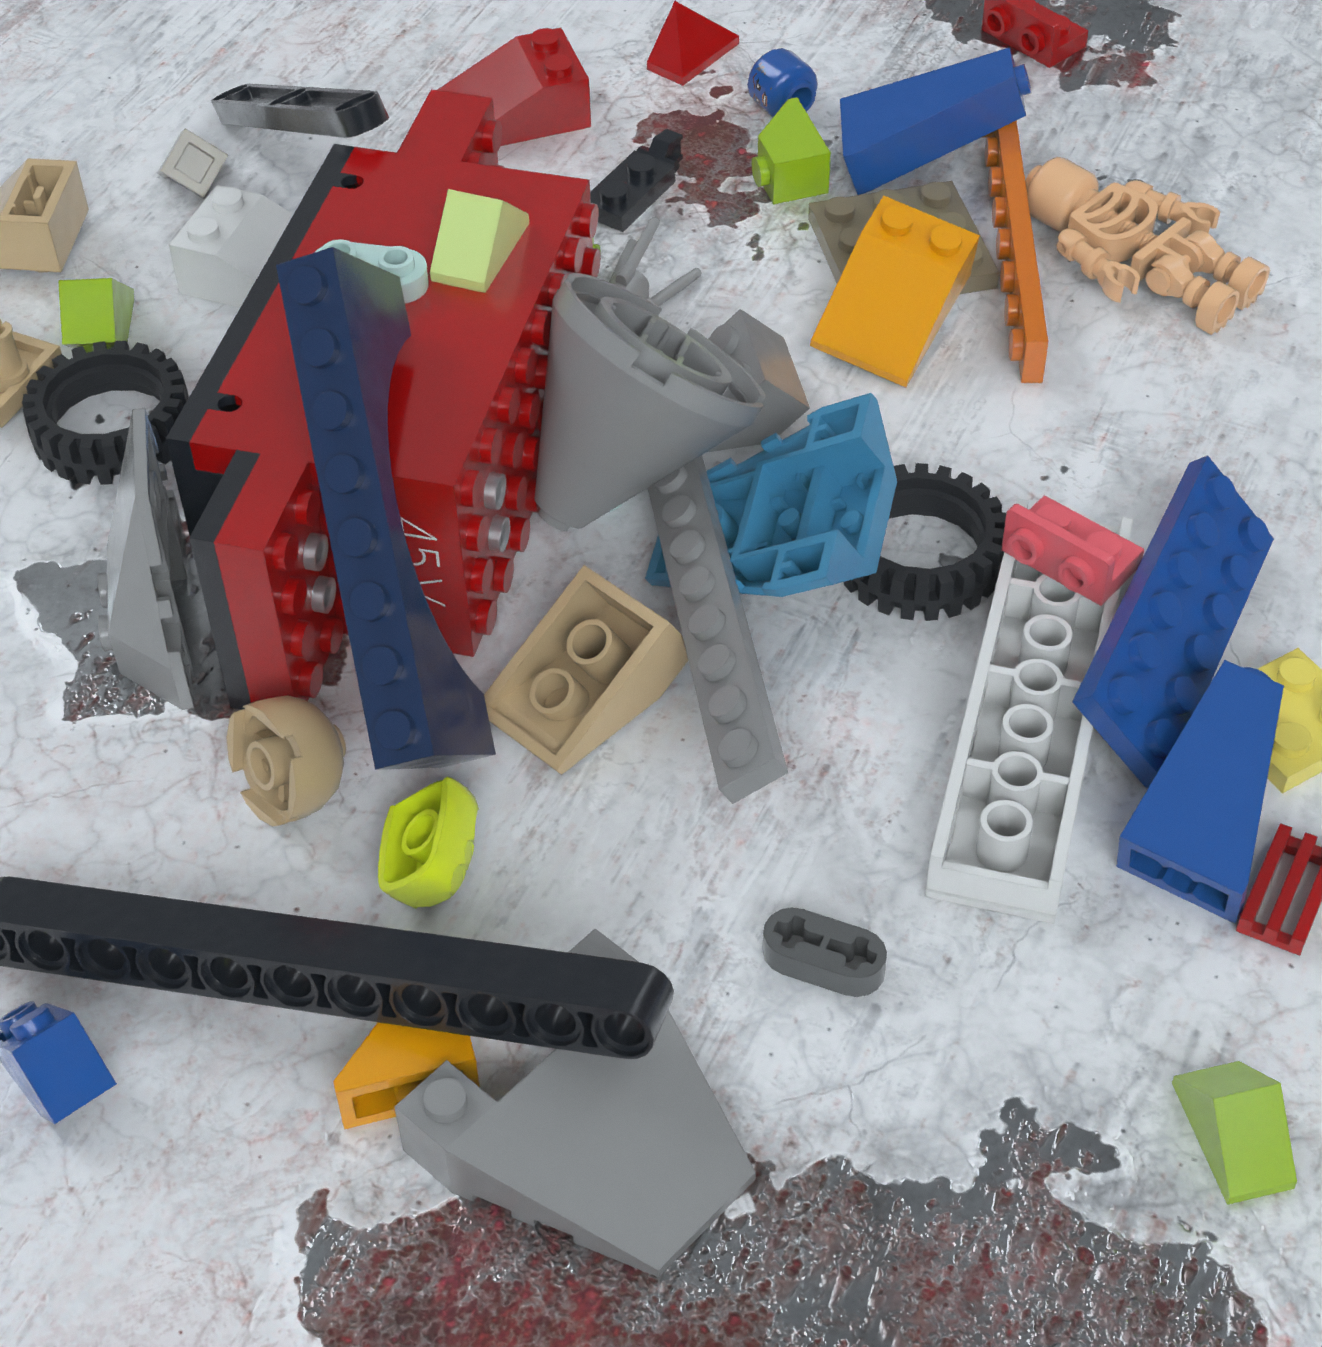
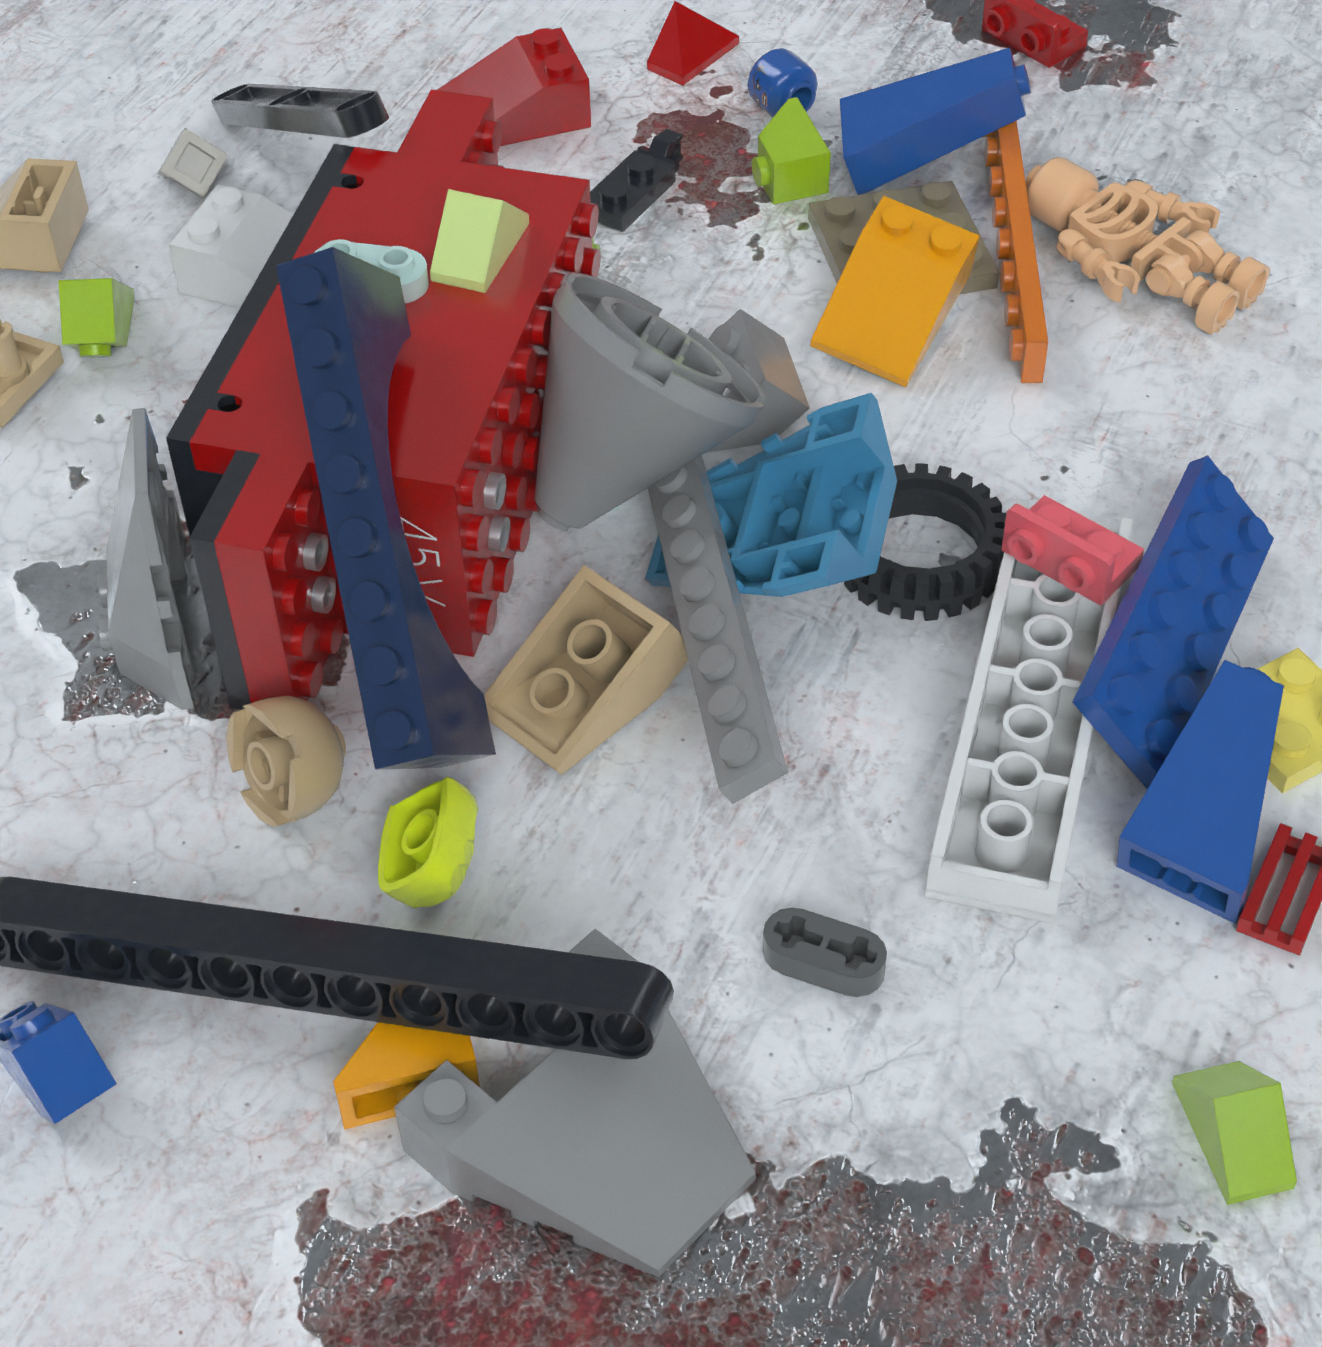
black tyre [22,341,189,485] -> none
light grey plant [609,217,702,307] -> none

